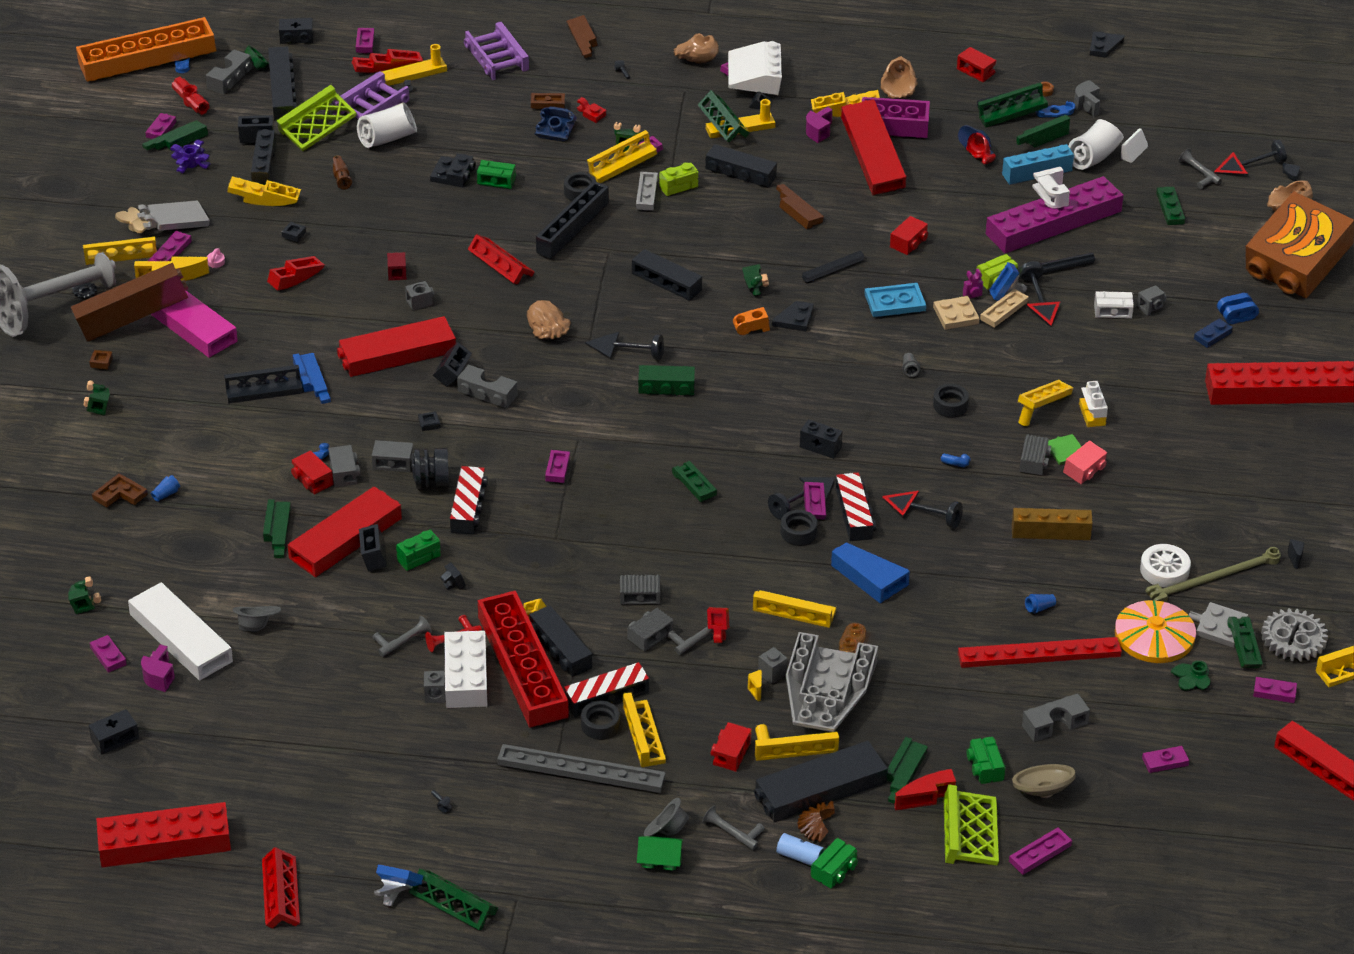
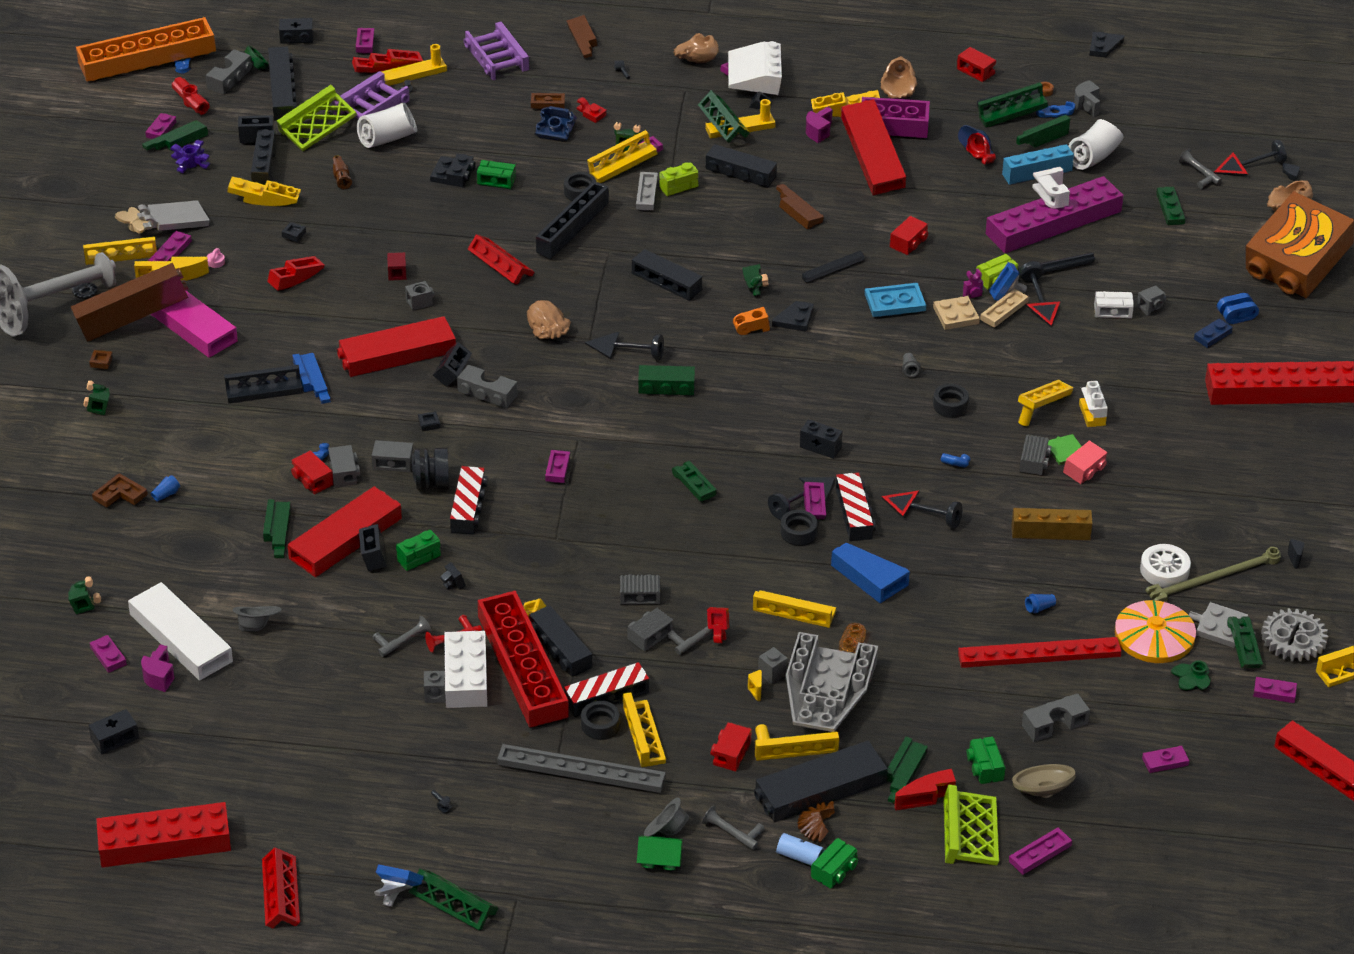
white slope [1121,128,1148,163] -> none

